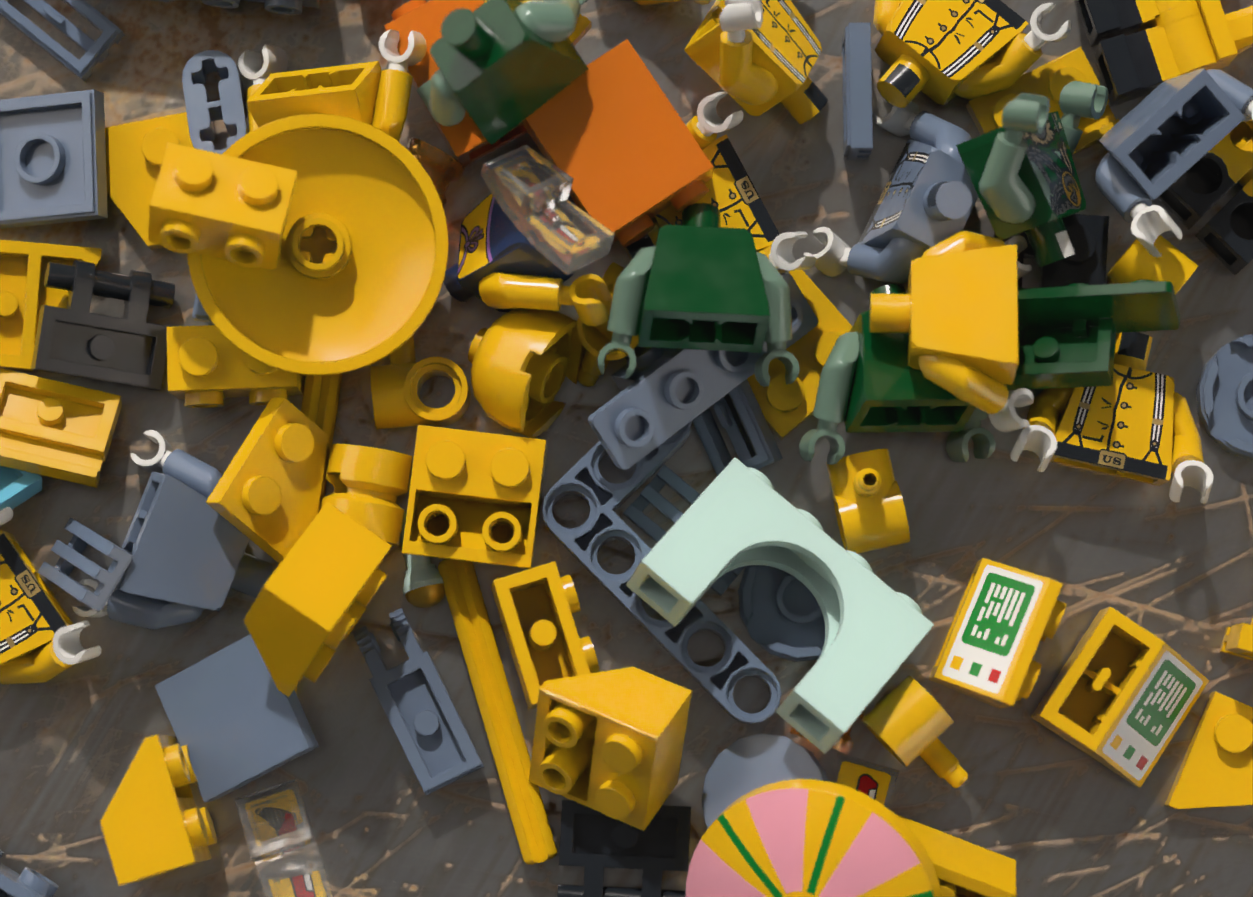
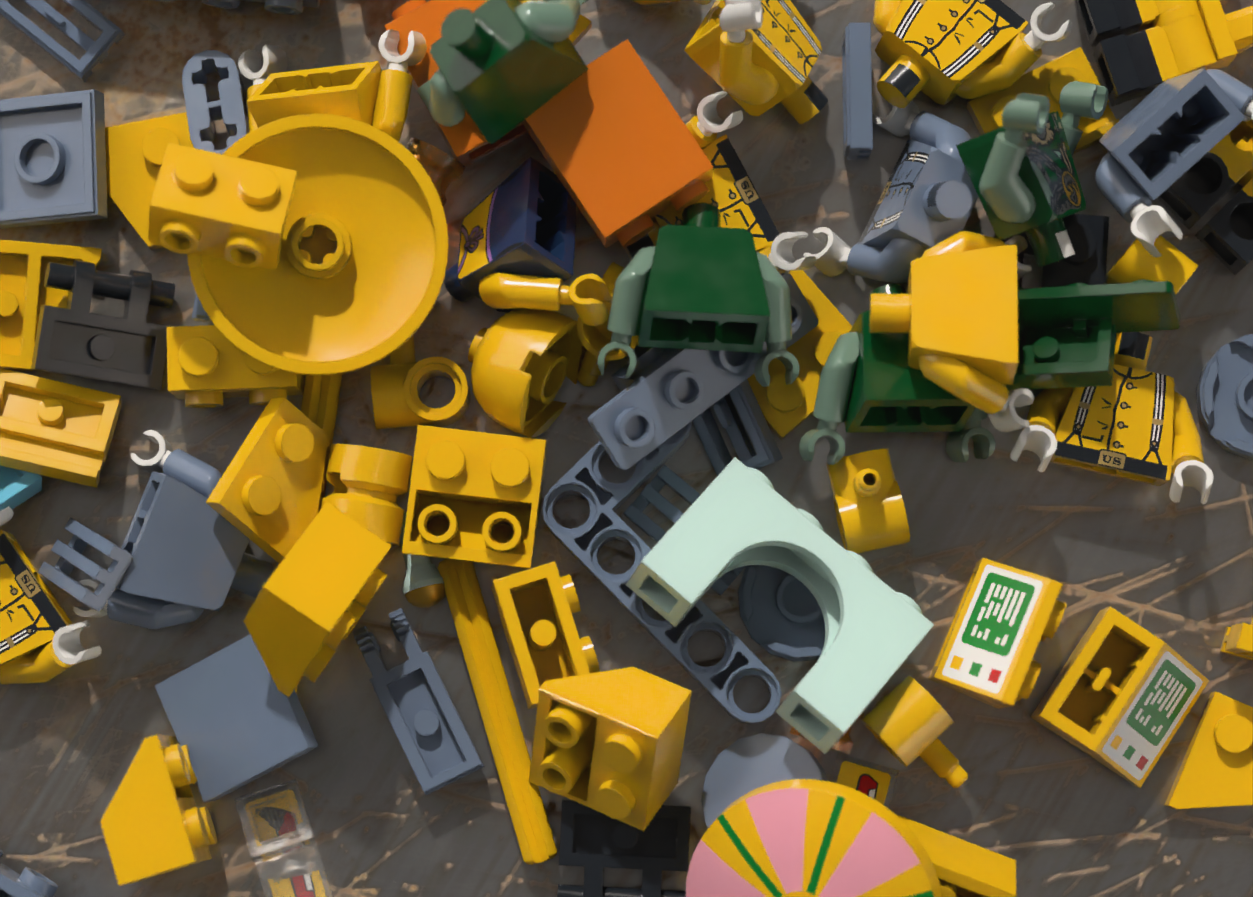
clear slope [481,145,615,275] -> none

